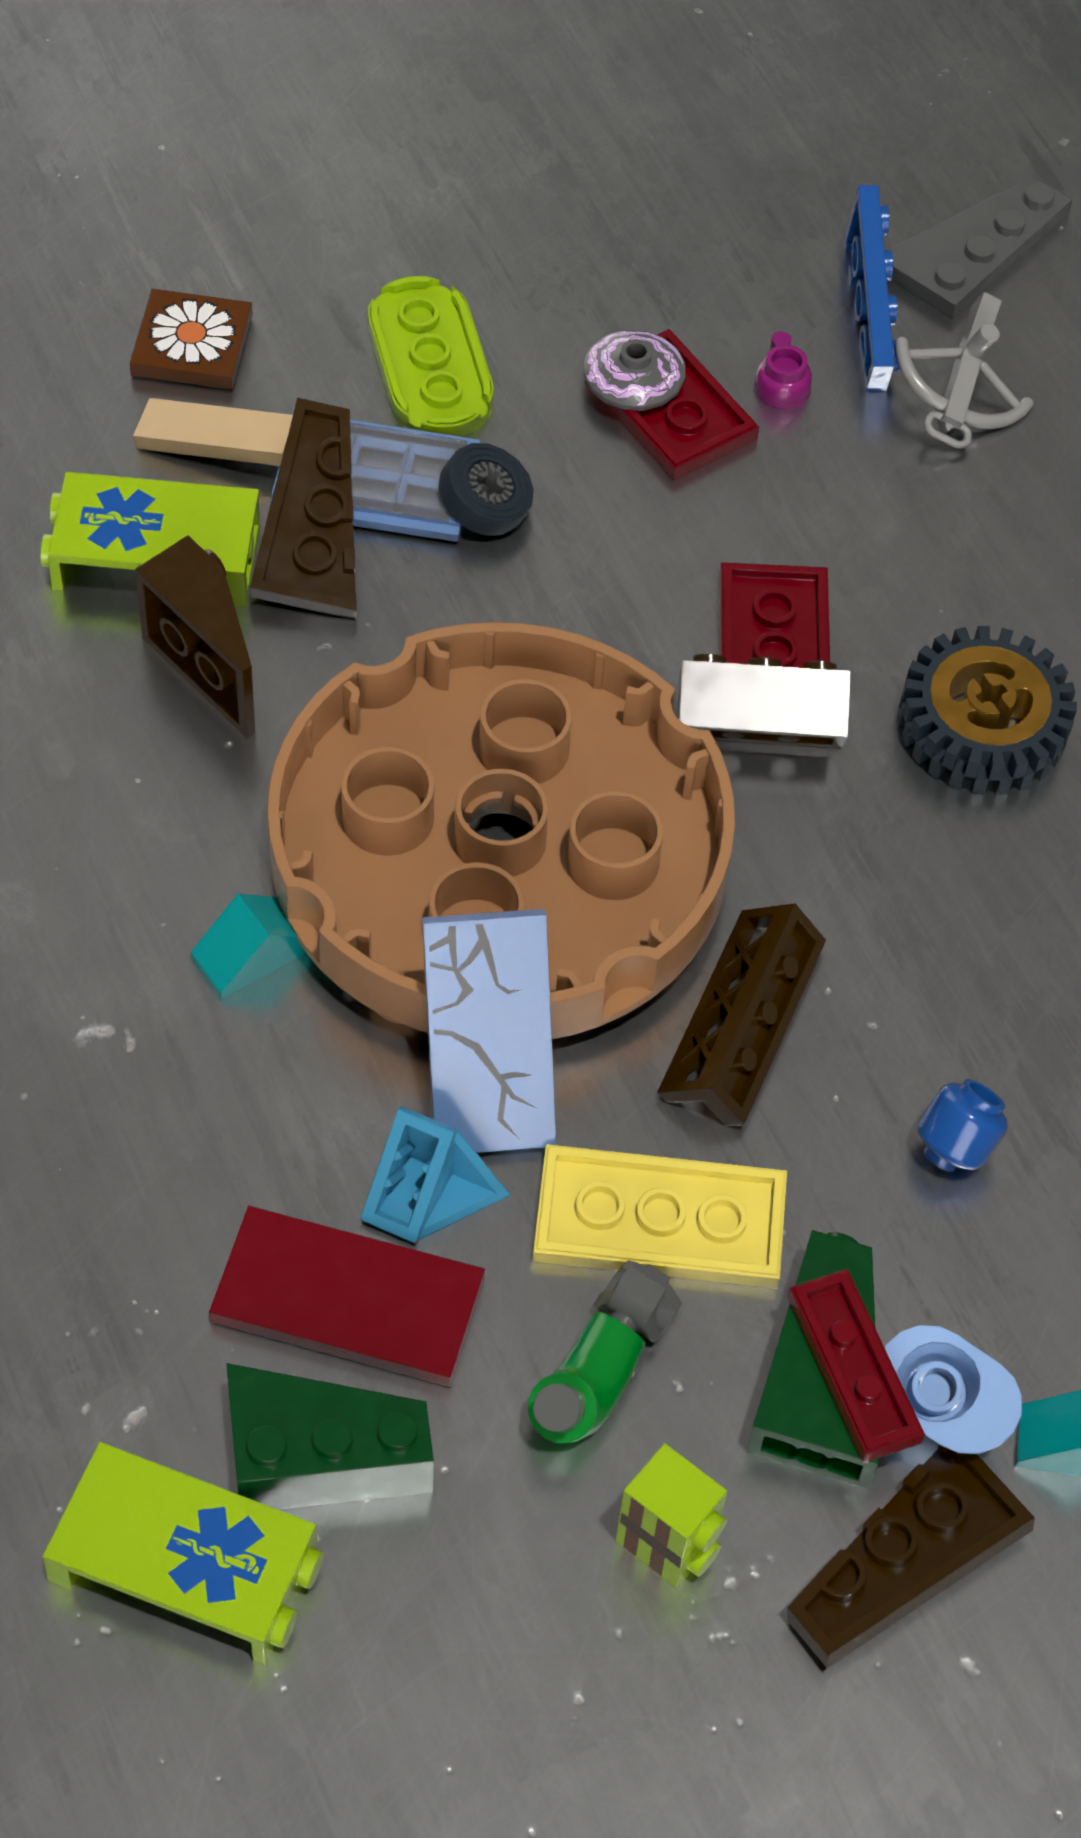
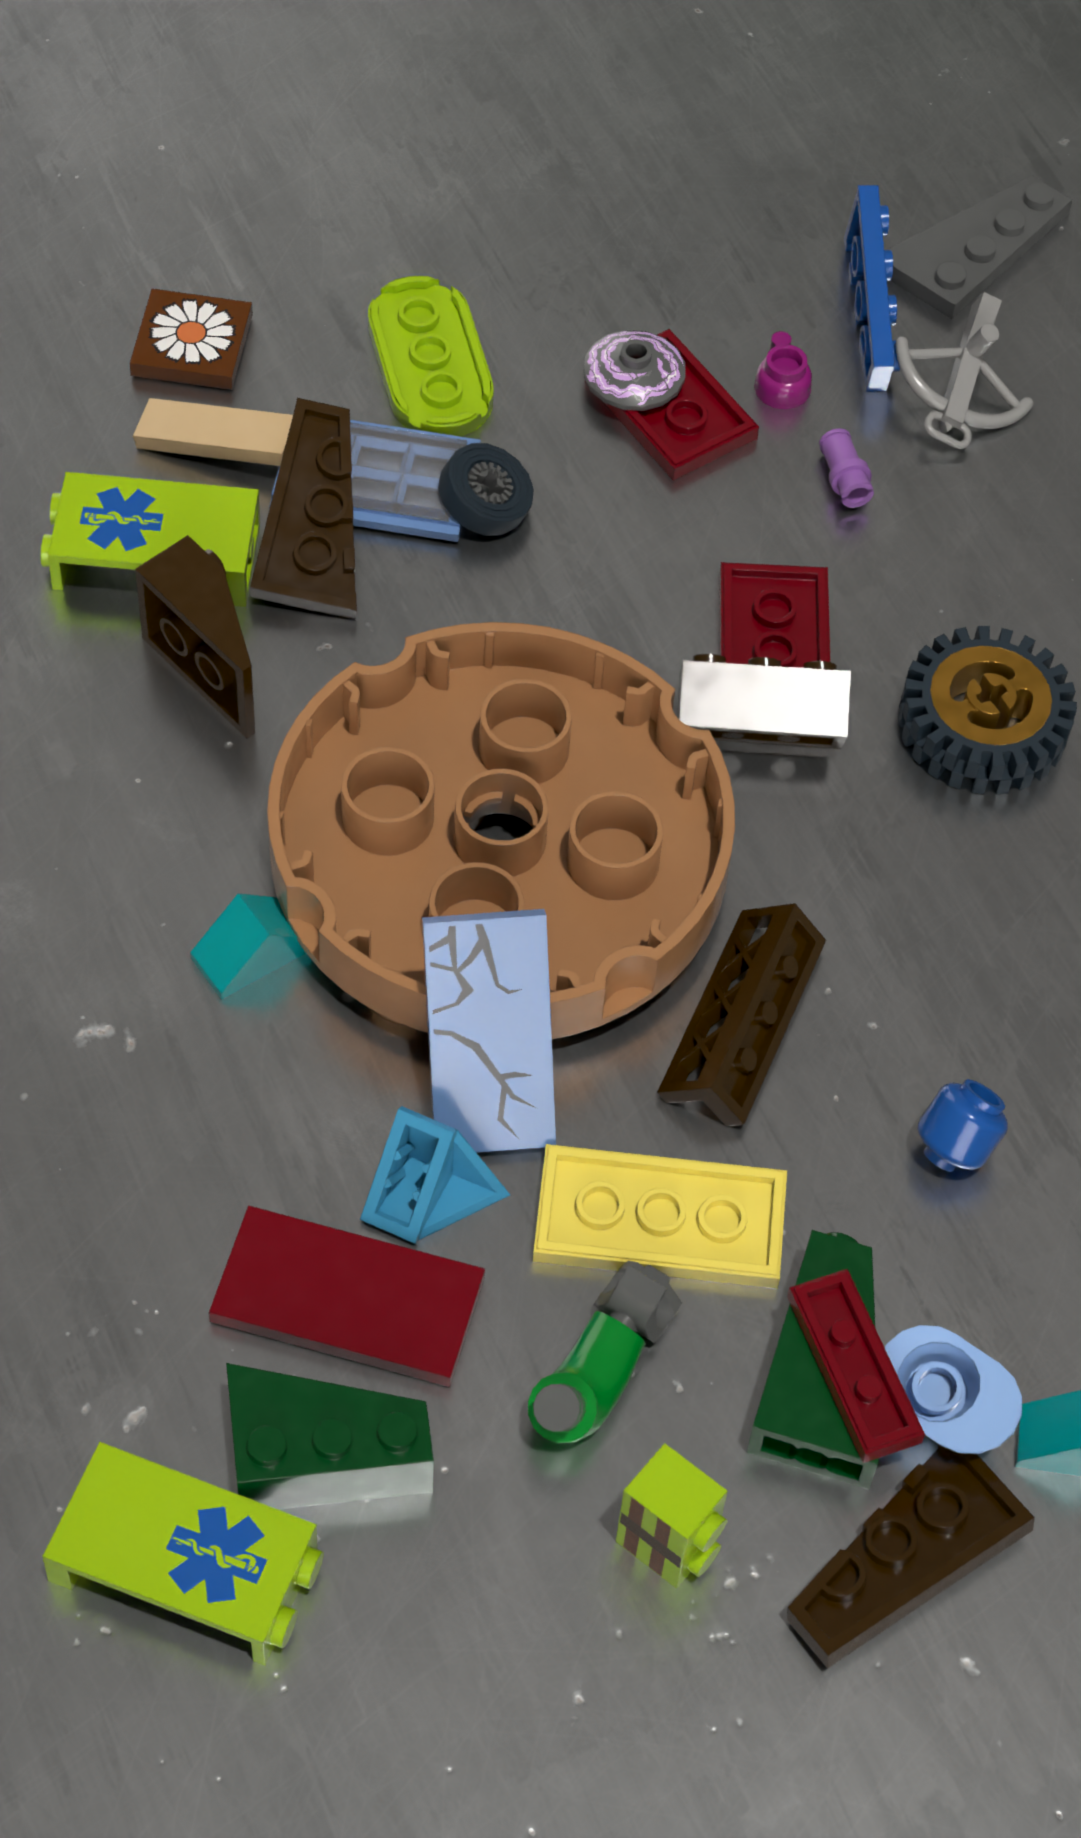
none -> medium lavender pin [819,428,874,508]

